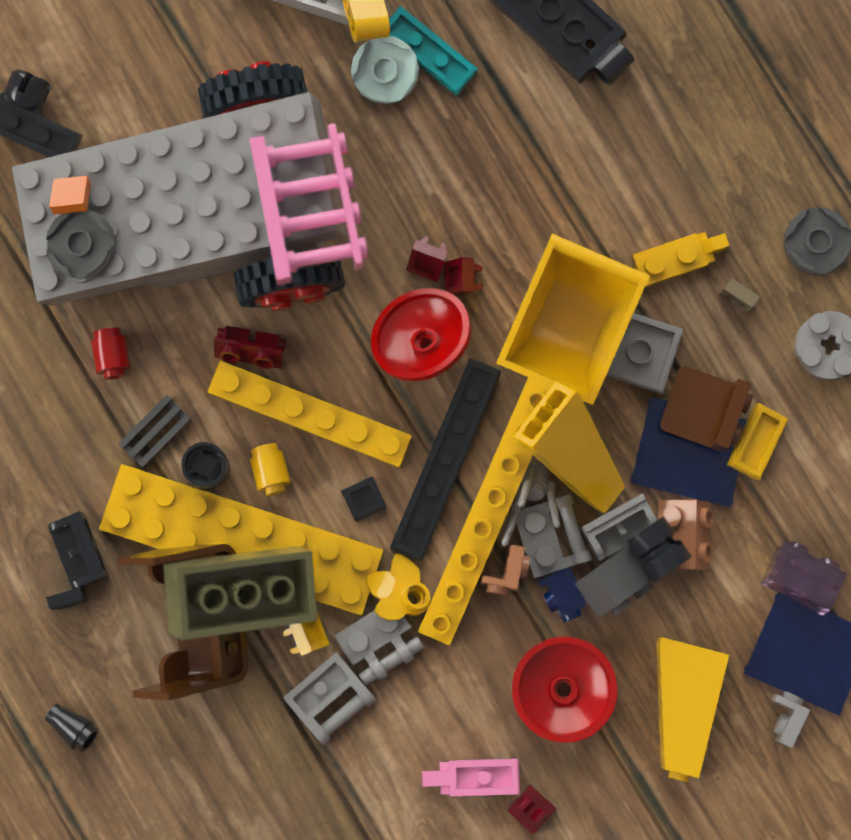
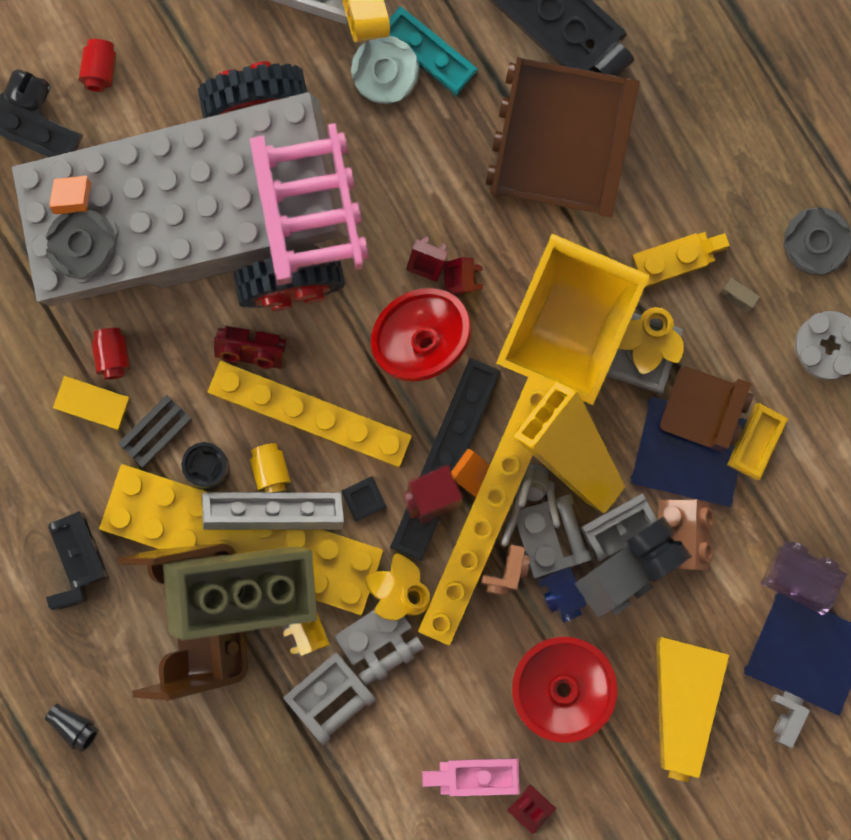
none -> yellow tile [53,376,131,431]
none -> red brick [78,39,117,92]
none -> light grey plate [201,492,344,530]
none -> dark red brick [404,466,462,524]
none -> orange tile [451,449,490,497]
none -> reddish brown panel [485,57,640,218]
none -> yellow plate [618,307,684,375]

